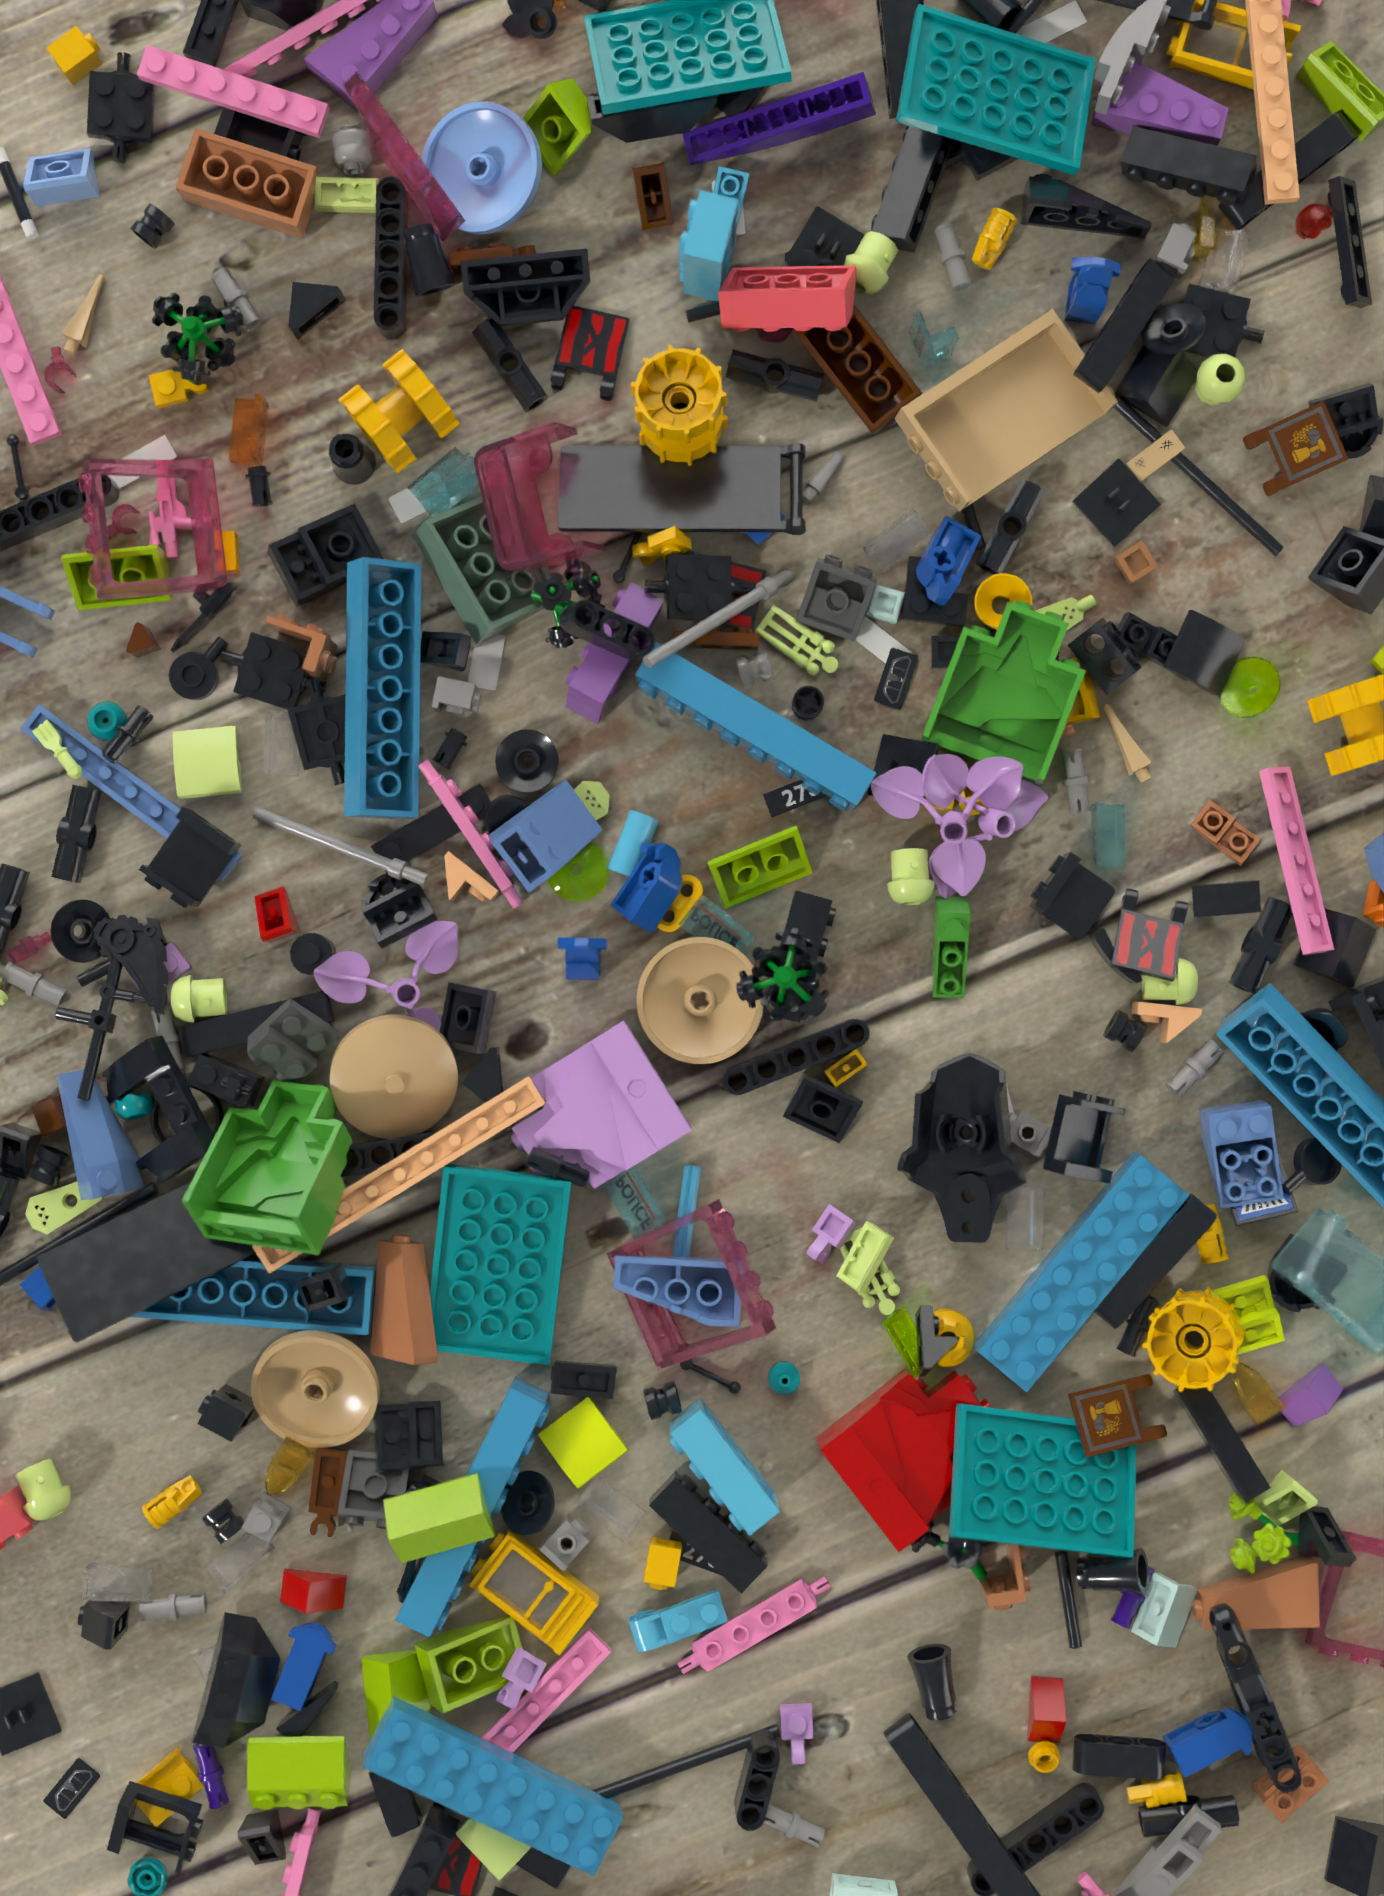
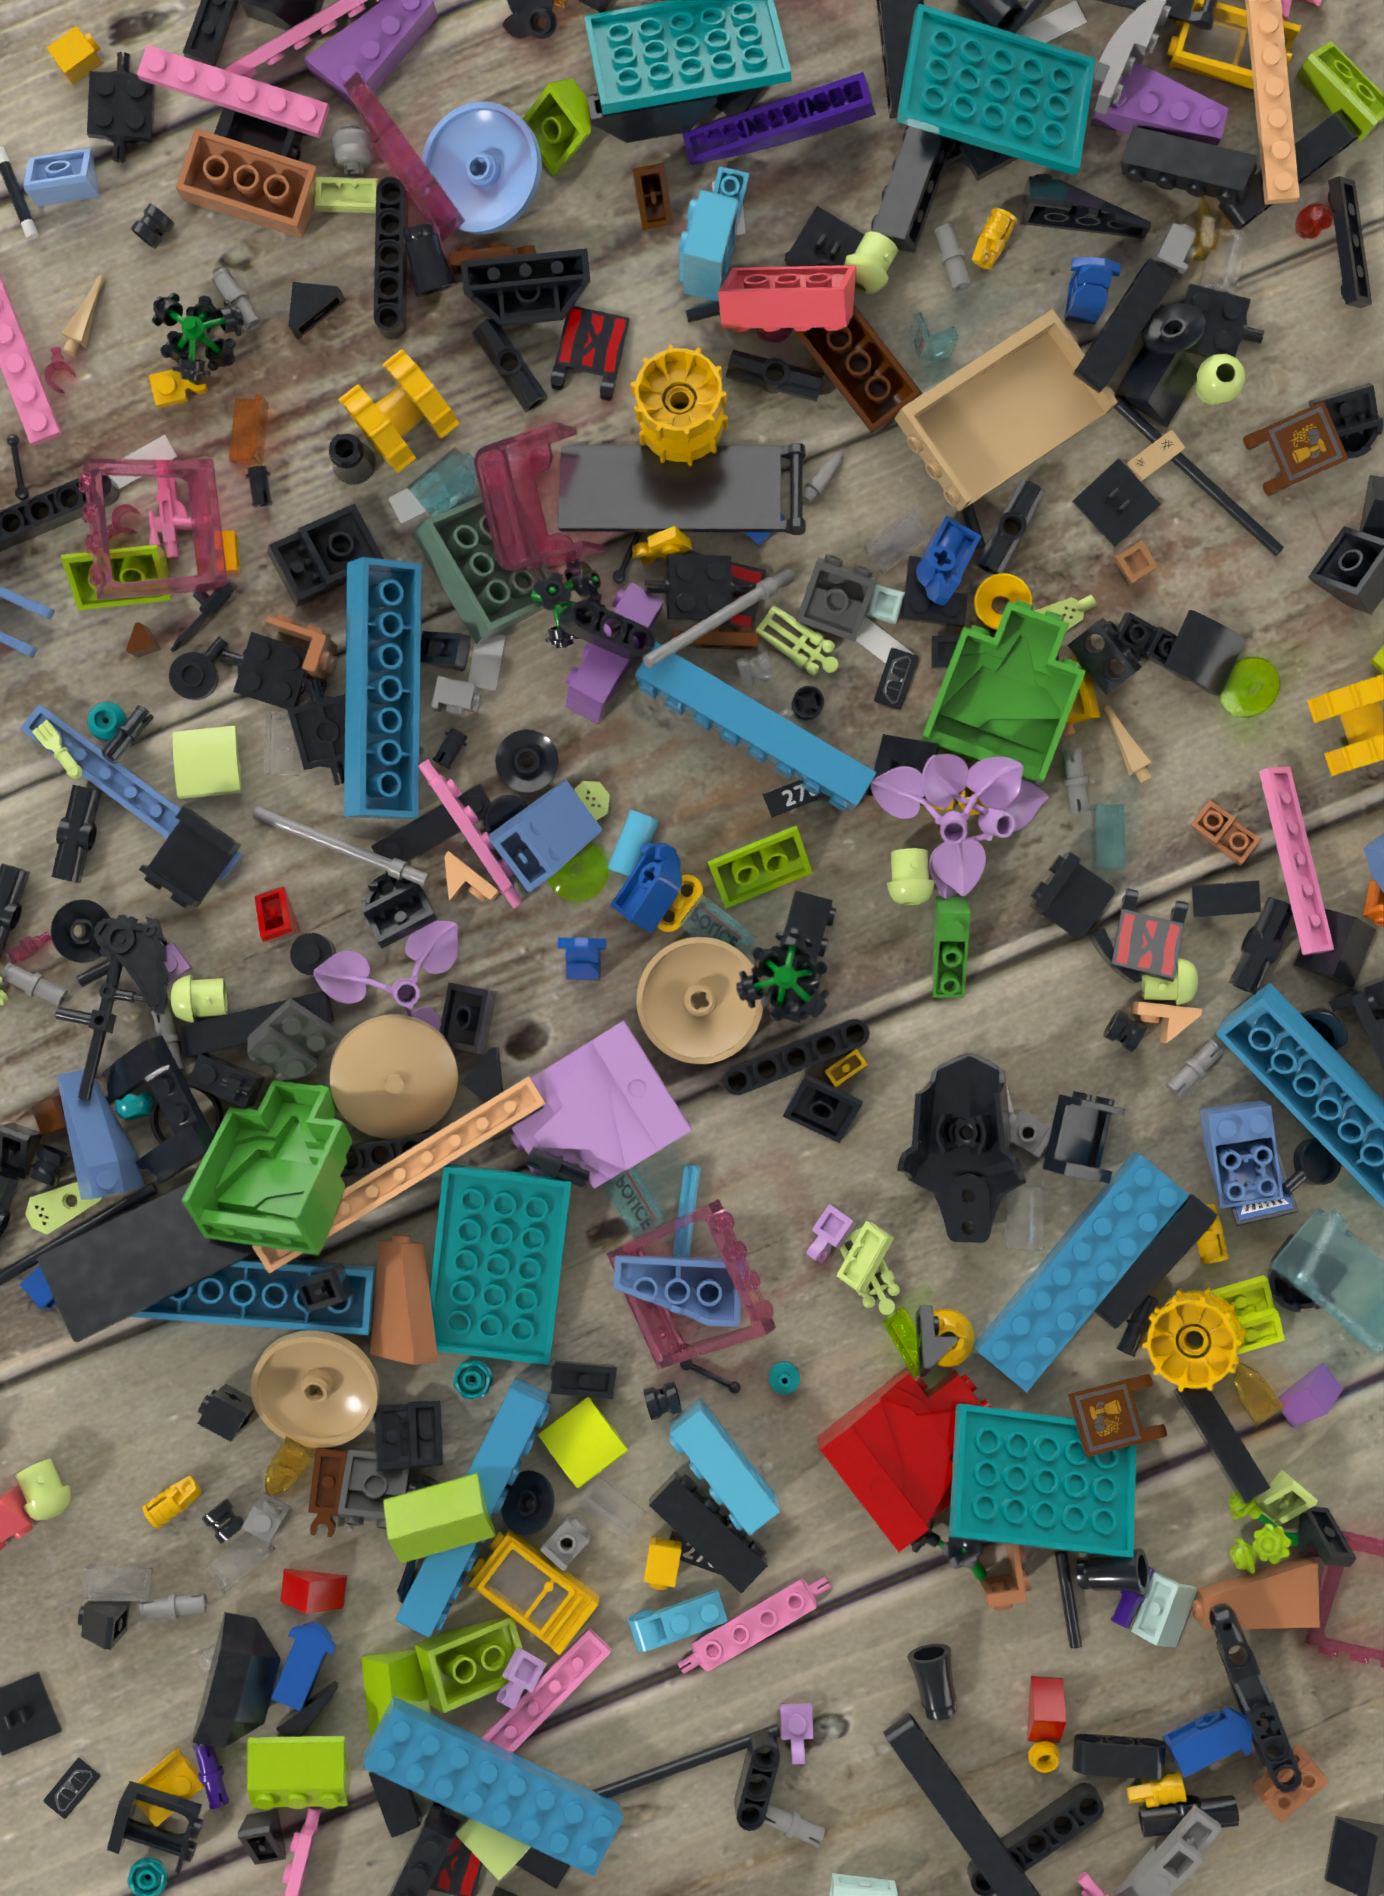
none -> teal plate [453,1360,493,1400]

